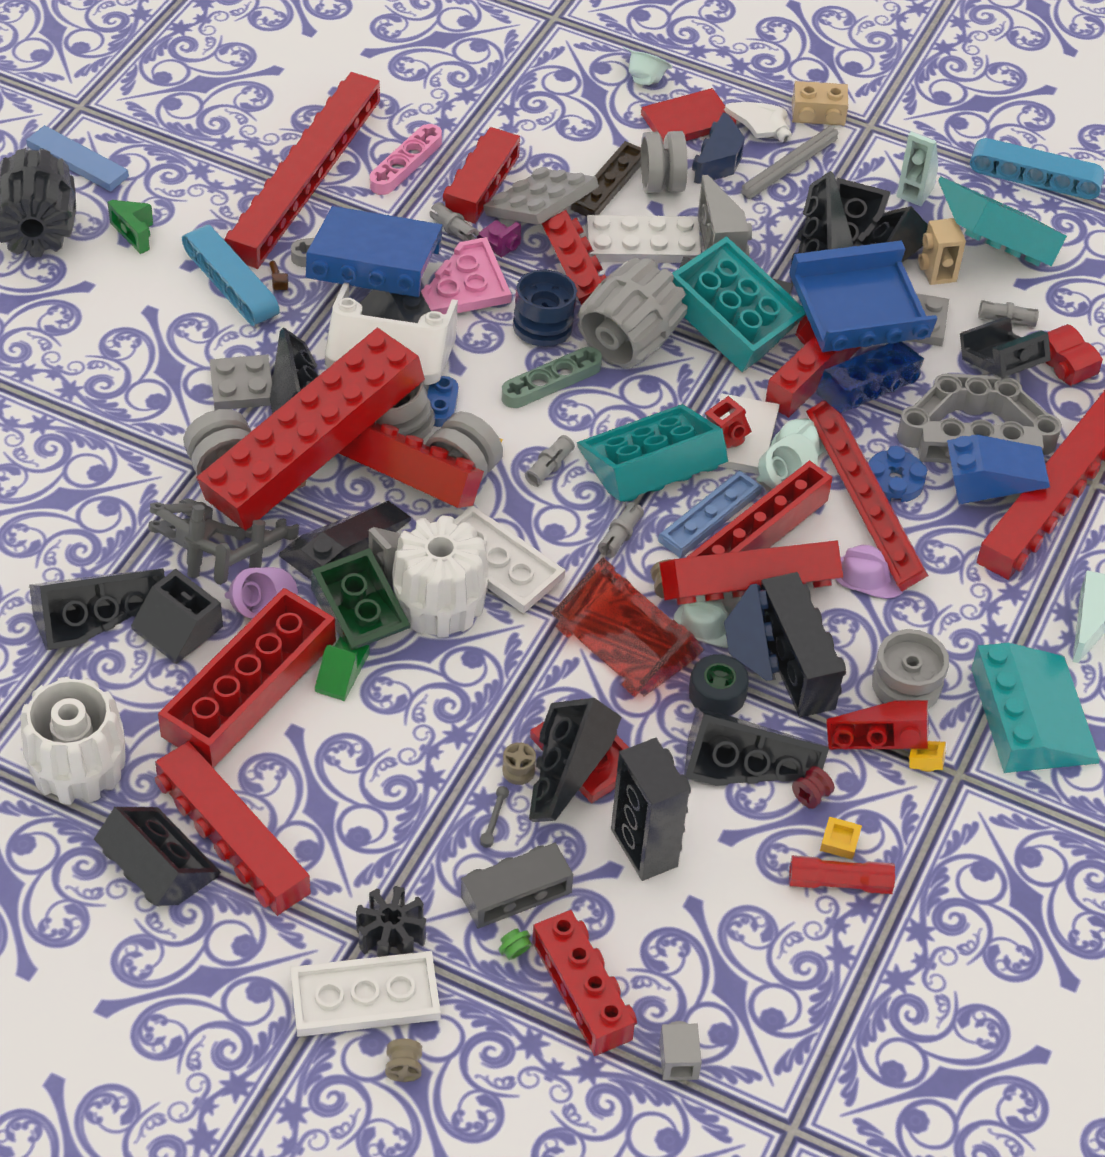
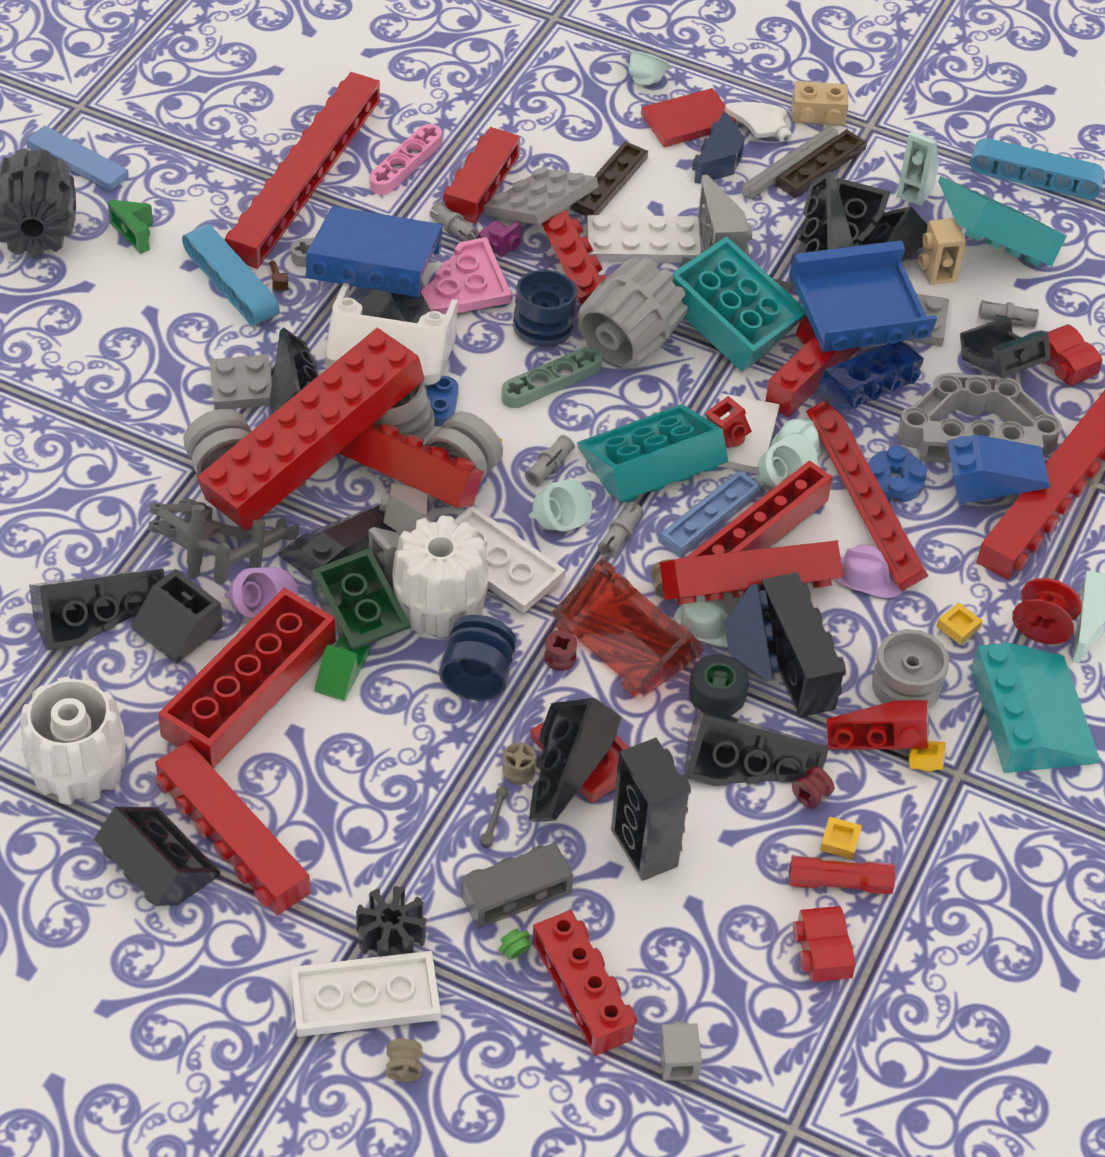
light grey wheel [641,131,688,193] -> none
none -> light grey slope [379,483,427,534]
none -> dark blue wheel [439,614,517,701]
none -> light aqua piece [529,479,592,531]
none -> dark red wheel [544,630,577,671]
none -> dark brown tile [775,129,867,199]
none -> red brick [793,906,856,982]
none -> yellow plate [936,602,983,645]
none -> red piece [1012,578,1082,645]

